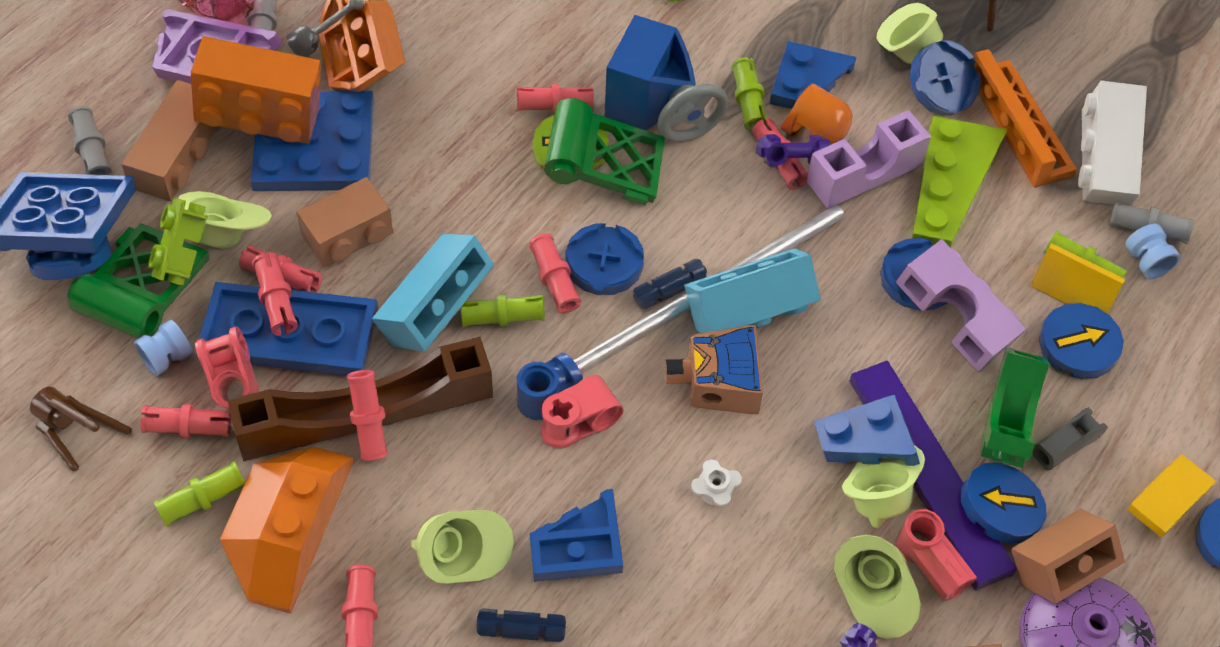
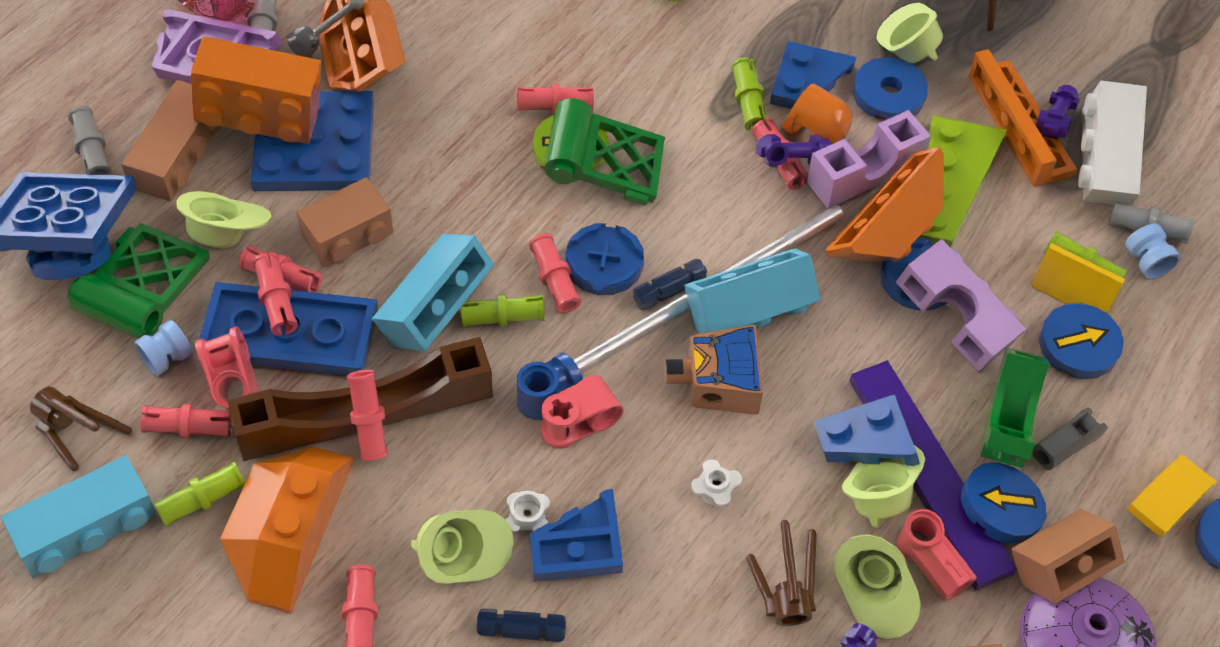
lime hinge [149,198,208,285] -> none
blue piece [604,14,728,142] -> none
blue tile [910,40,981,116] -> none
none -> medium azure brick [0,455,157,578]
none -> white plate [506,491,550,533]
none -> reddish brown plant [746,520,817,626]
none -> orange wedge [825,147,944,263]
none -> blue tile [853,57,928,121]
none -> dark purple bar [1036,85,1080,140]

